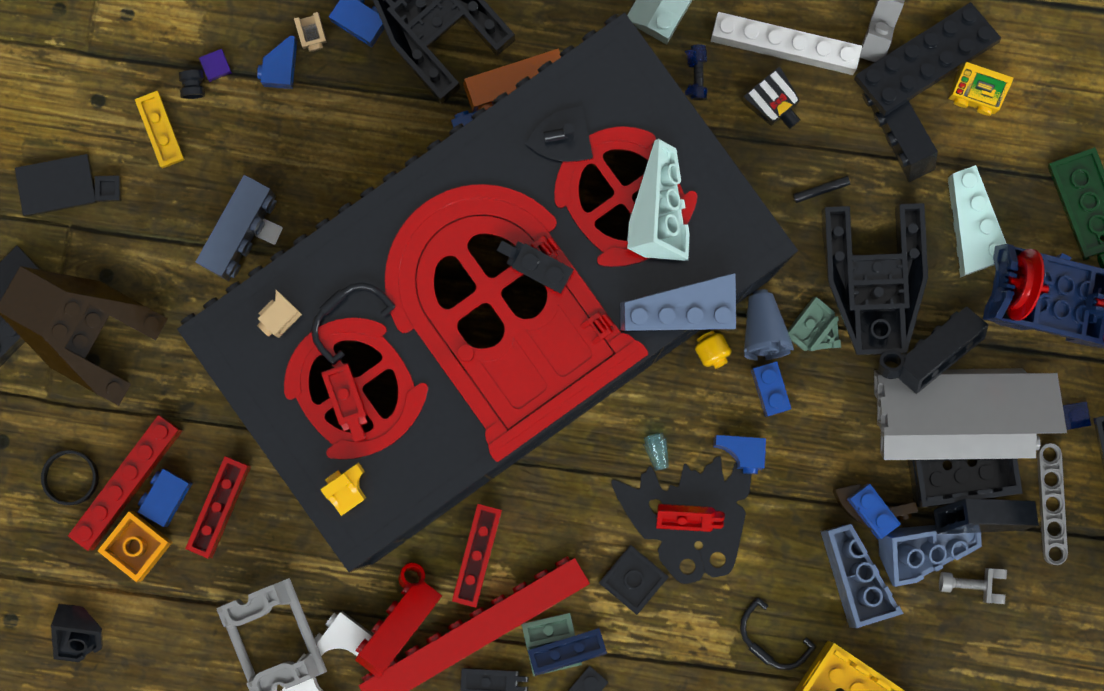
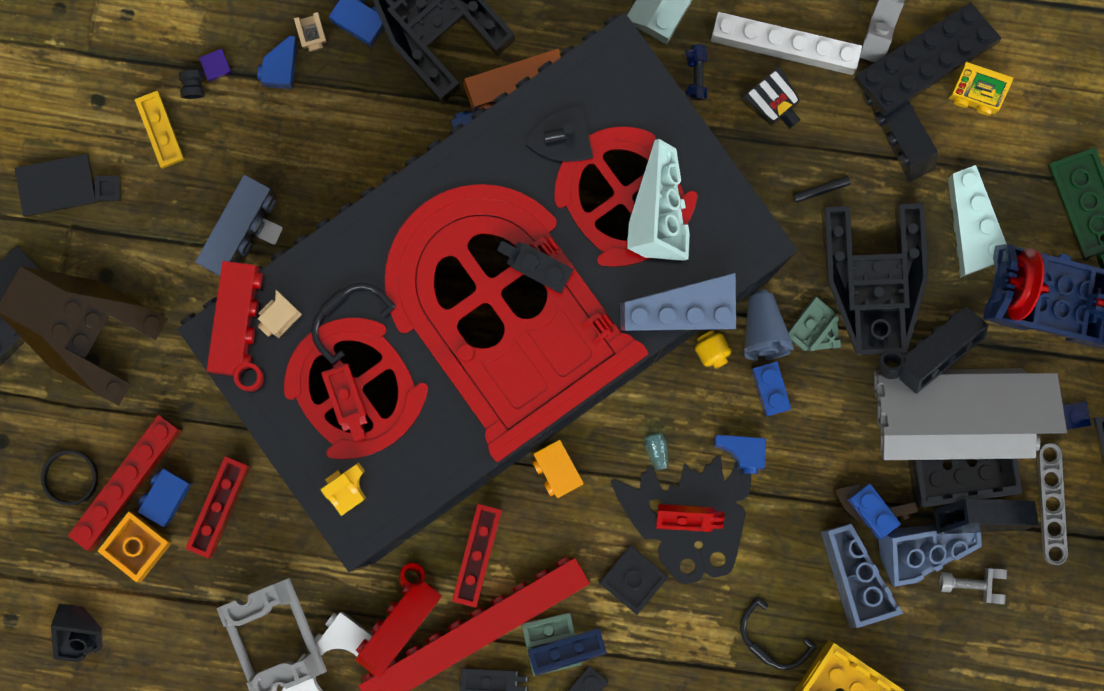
none -> red hinge [207,261,264,392]
none -> light orange brick [532,440,584,499]

